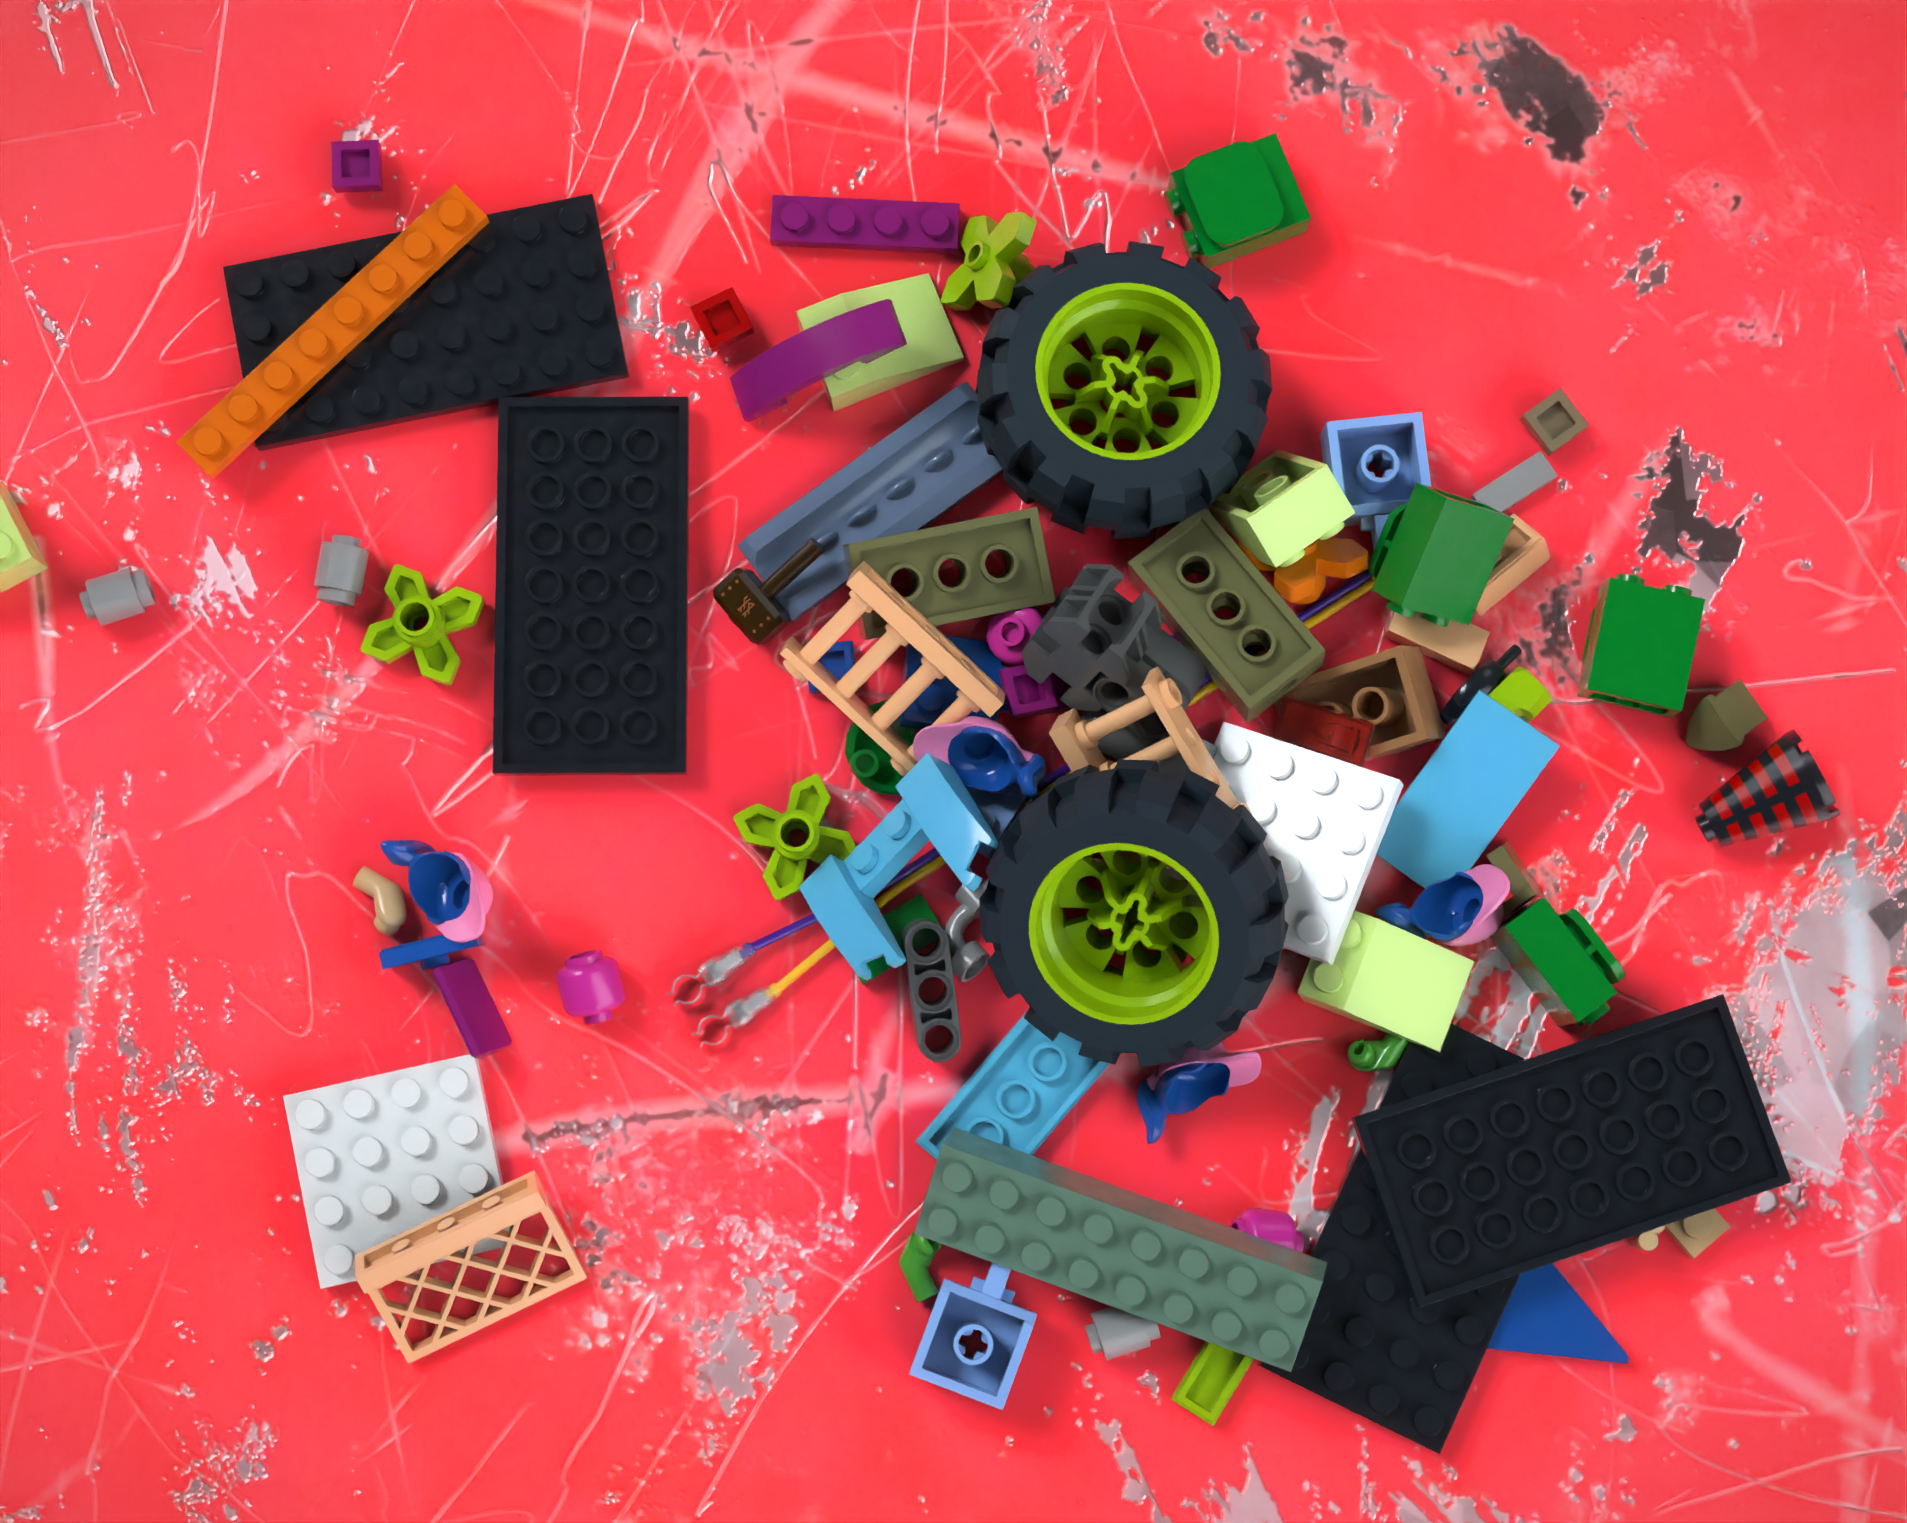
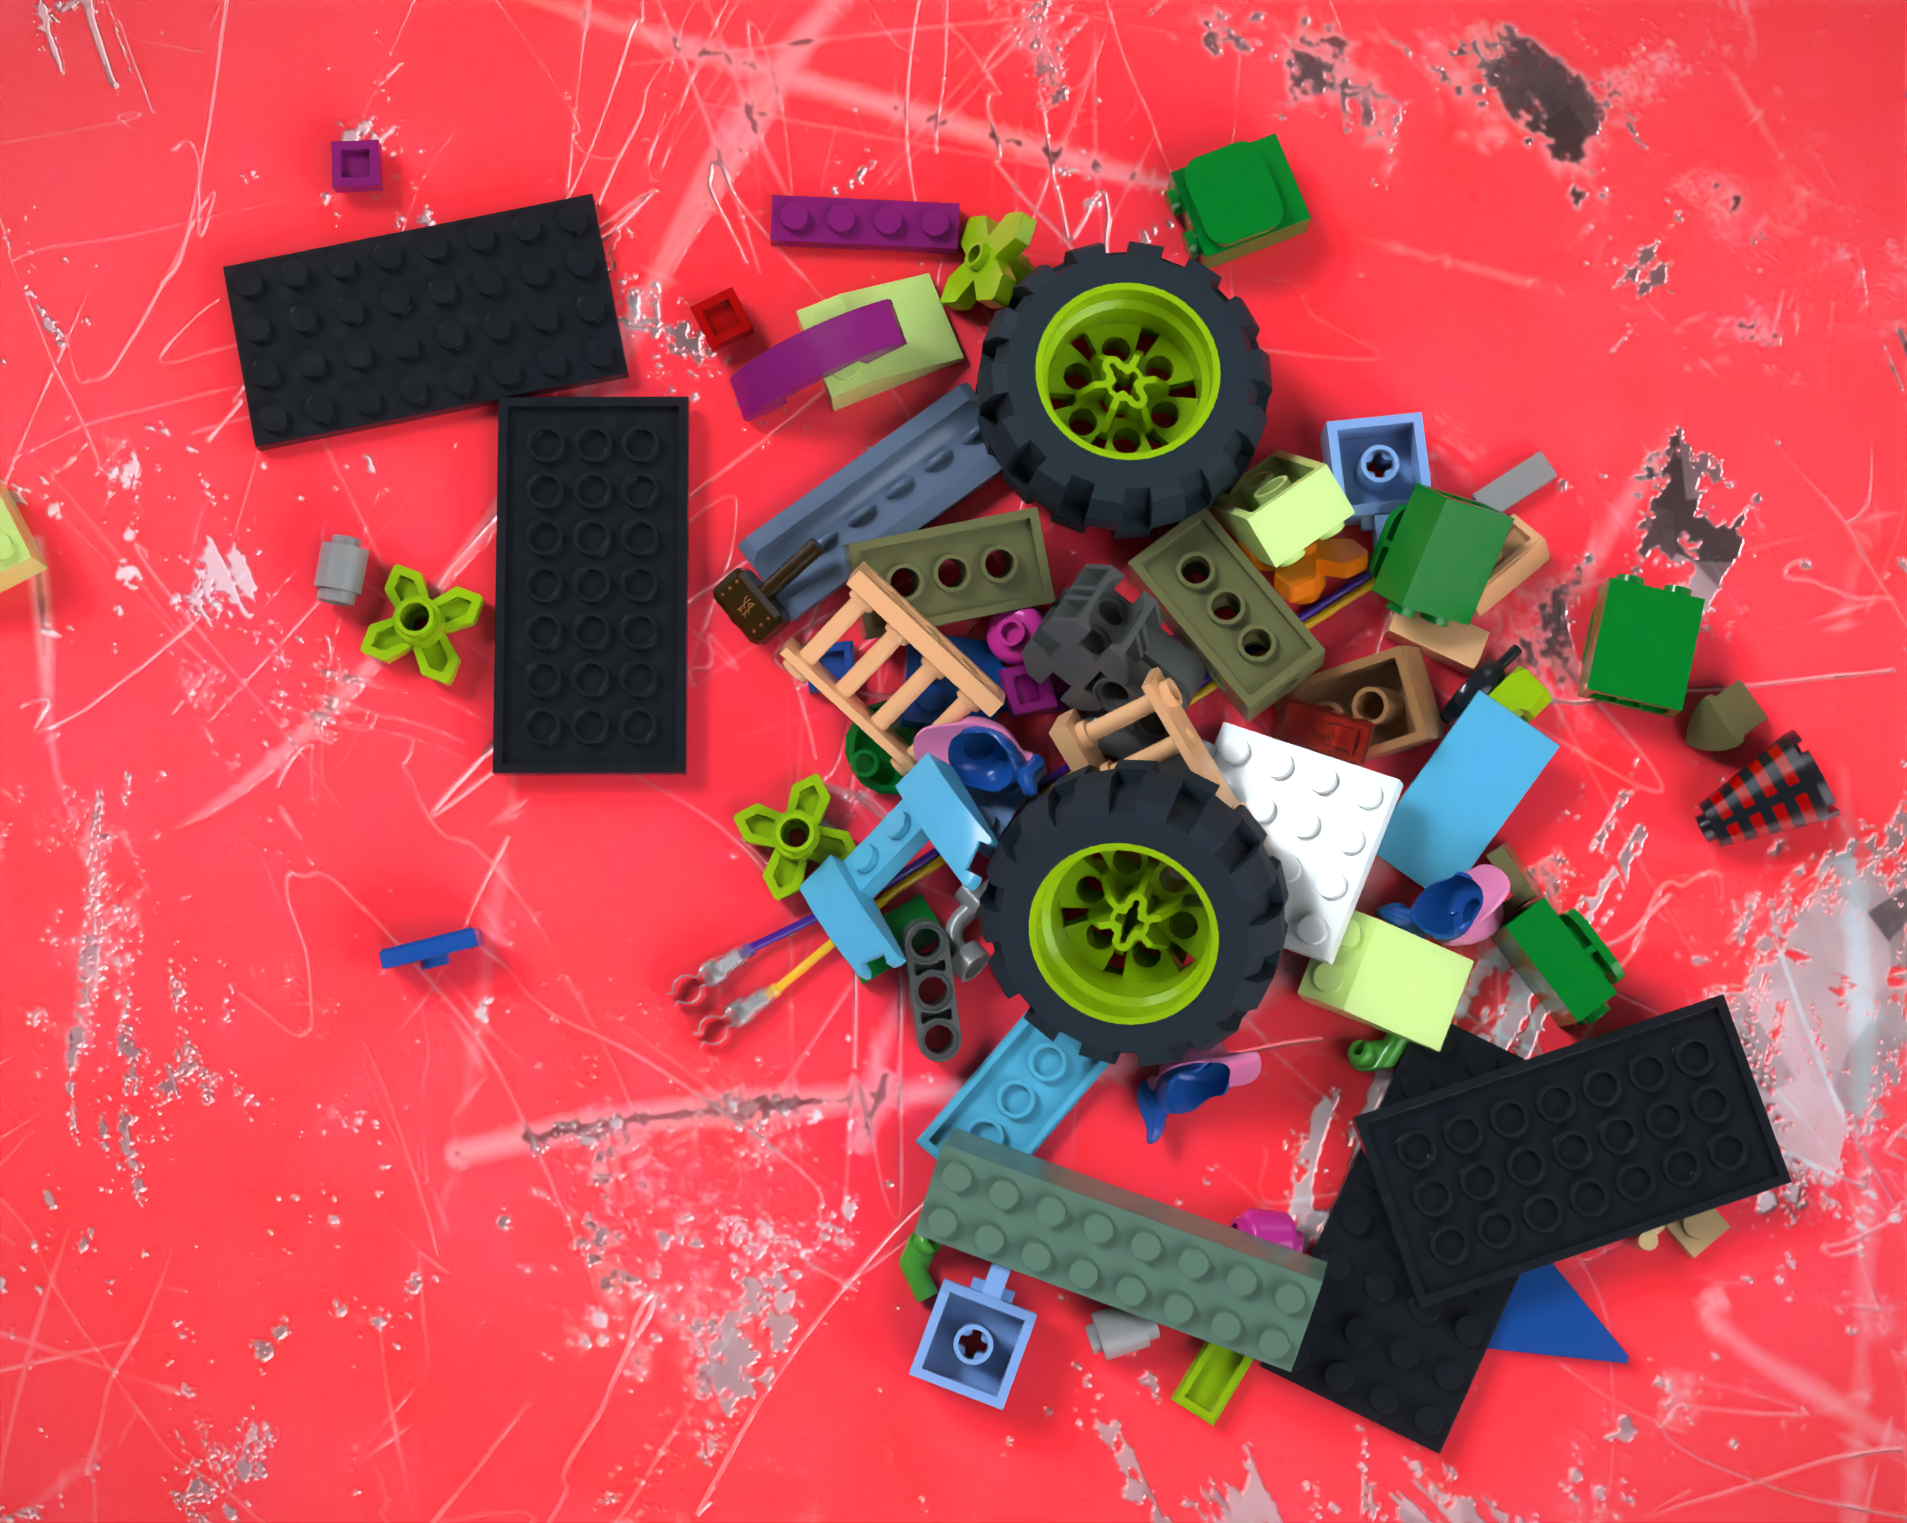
light grey brick [79,567,156,626] -> none
orange plate [176,183,490,480] -> none
white plate [283,1054,515,1289] -> none
tan arm [352,866,407,935] -> none
light nougat fence [355,1170,587,1364] -> none
blue hair [380,840,493,943] -> none
magenta slope [432,959,512,1059] -> none
dark pink head [556,950,625,1025] -> none
dark tan plate [1519,388,1589,457] -> none

